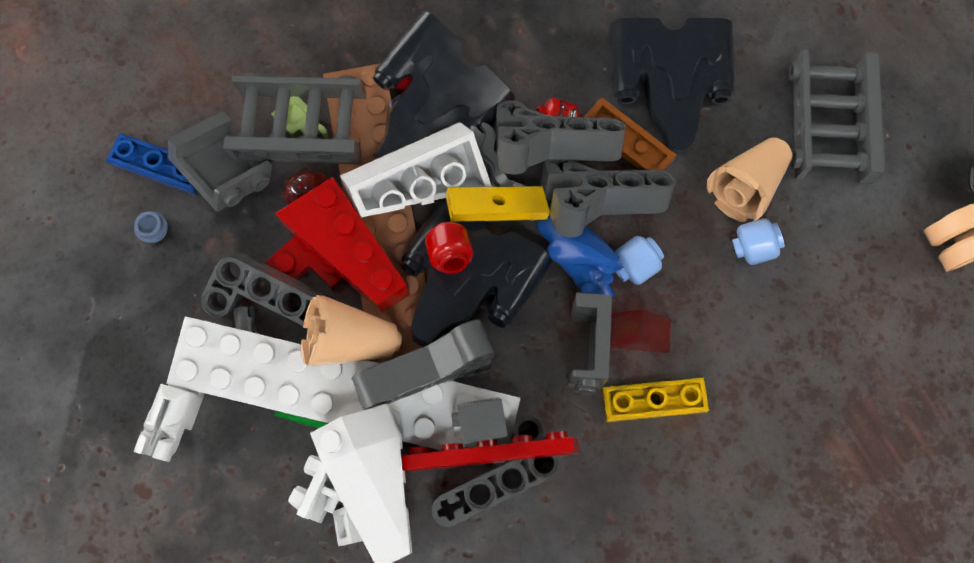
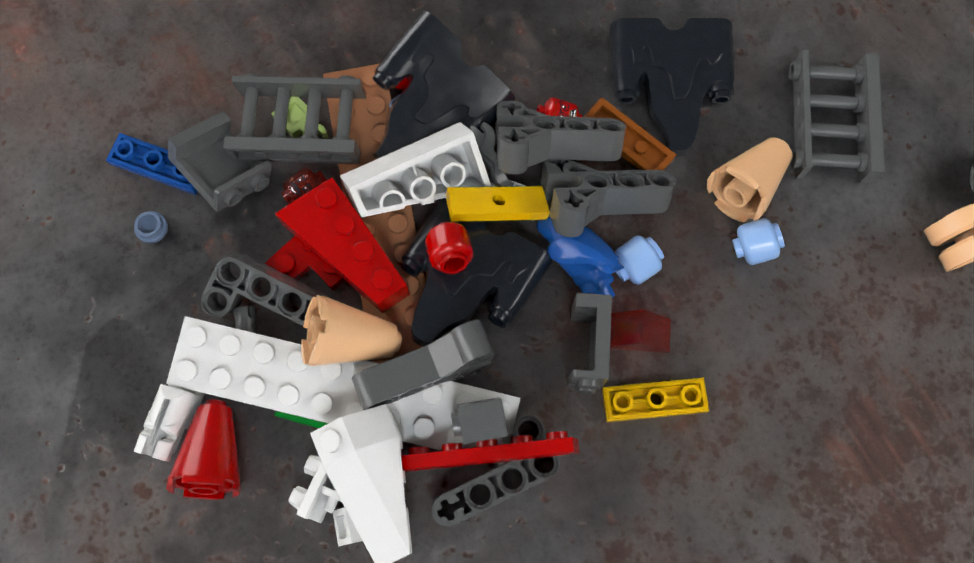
none -> red cone [166,399,241,500]

